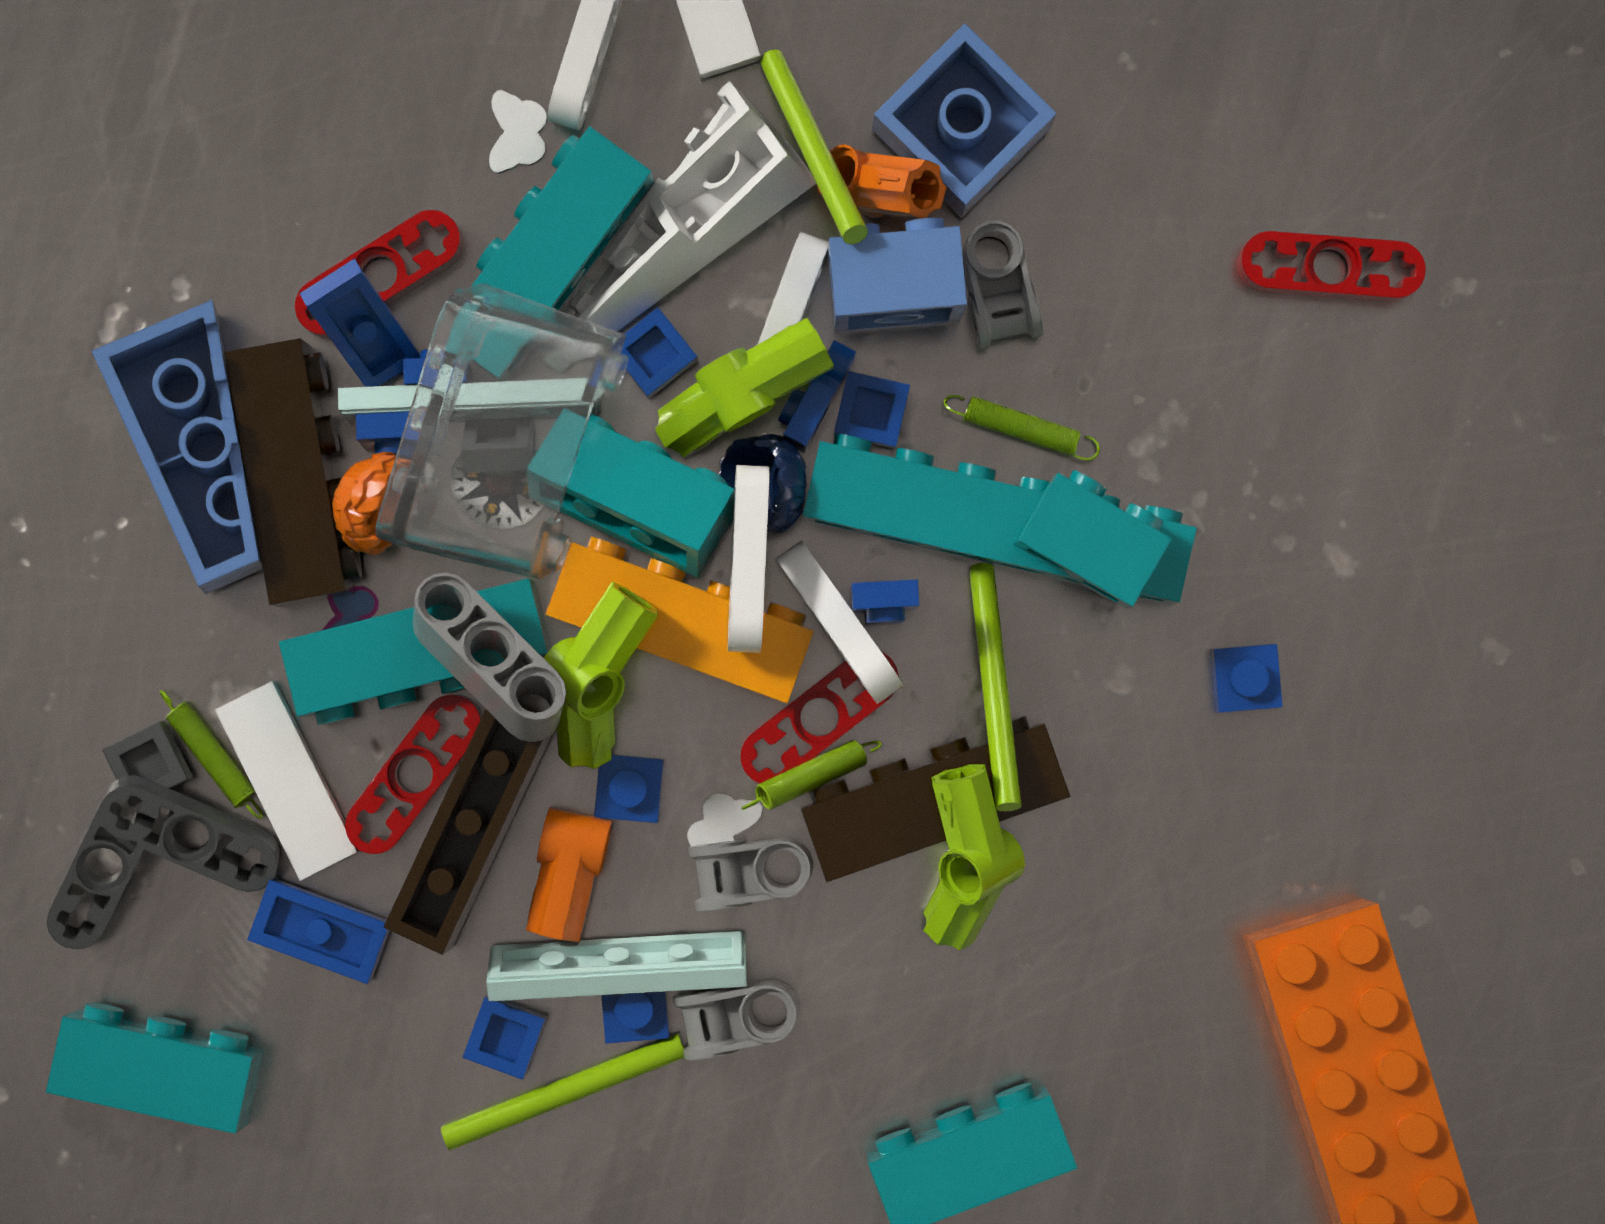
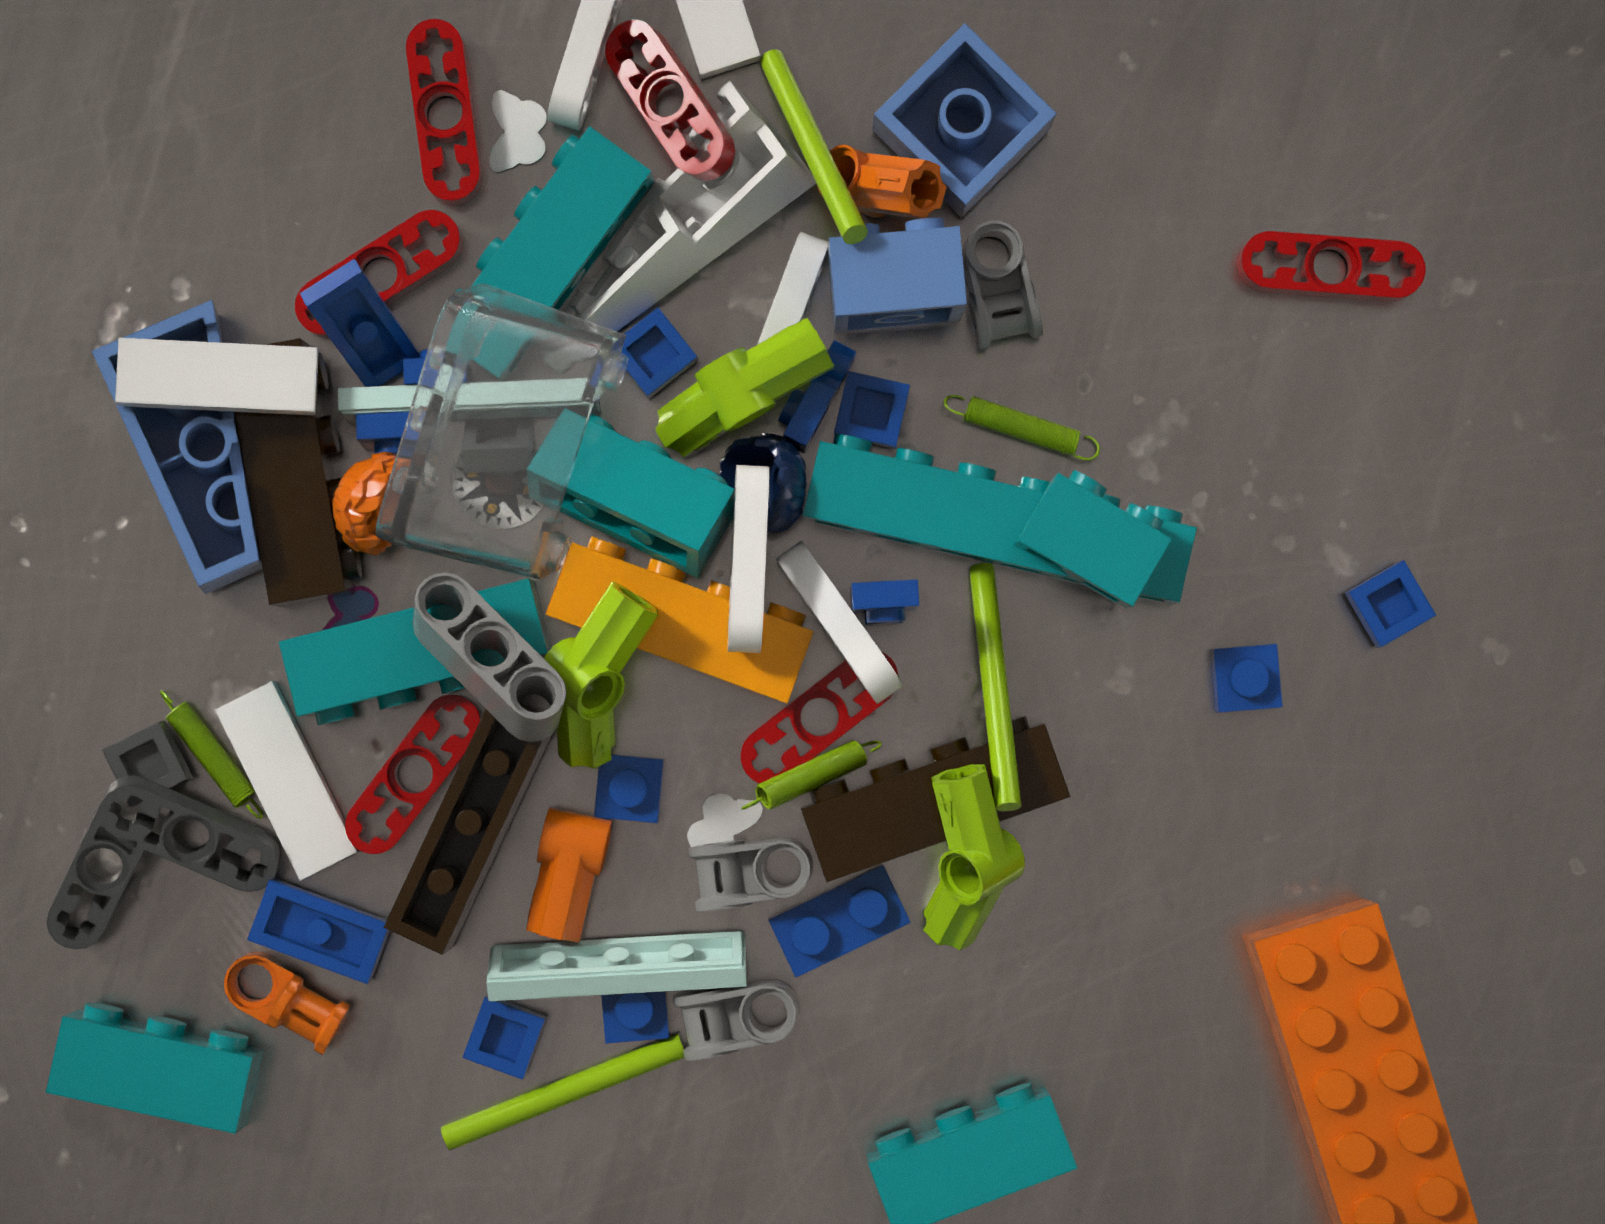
none -> white tile [115,338,318,415]
none -> orange connector [224,951,351,1055]
none -> red beam [406,19,483,206]
none -> beam [605,20,735,181]
none -> blue plate [768,864,911,978]
none -> blue plate [1345,560,1436,648]

